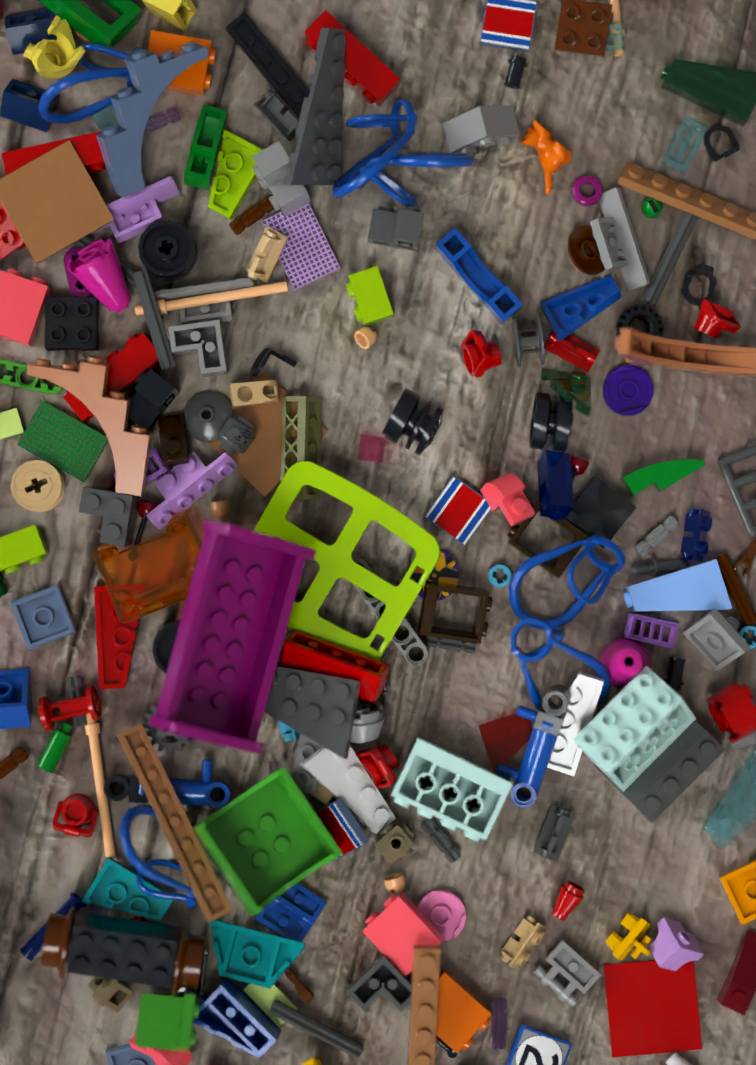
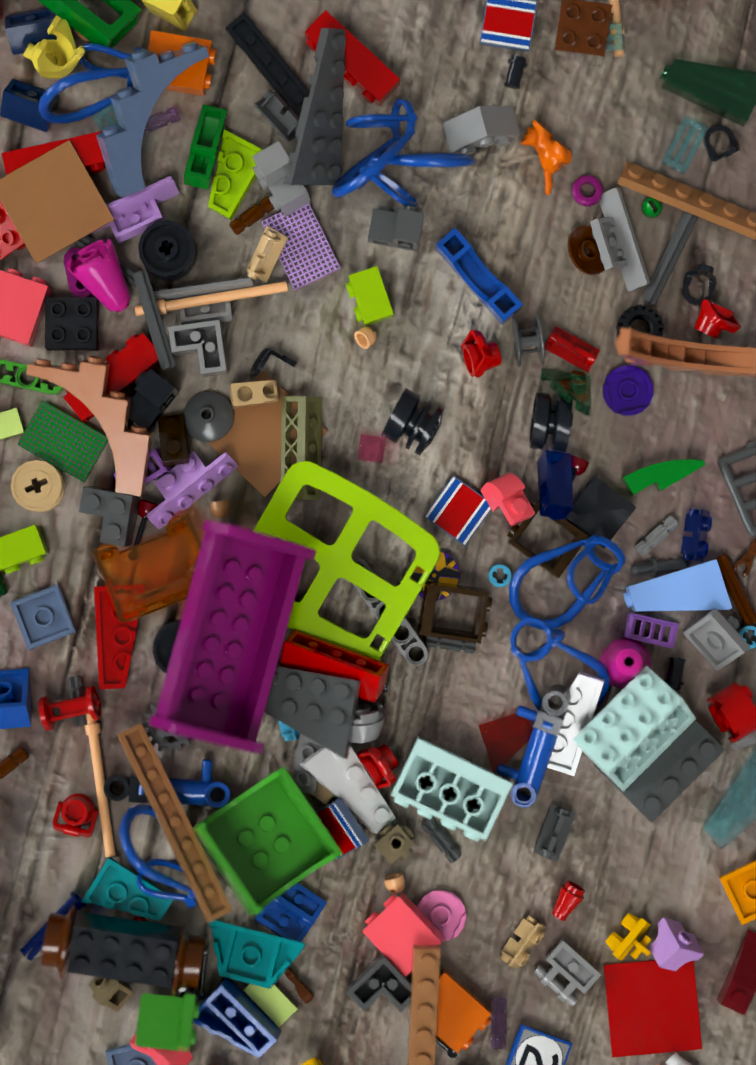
green cylinder [36,721,73,773] -> none
dark grey head [217,416,256,455] -> none
dark grey axle [270,1000,364,1058] -> none
blue wing [540,275,622,342] -> none

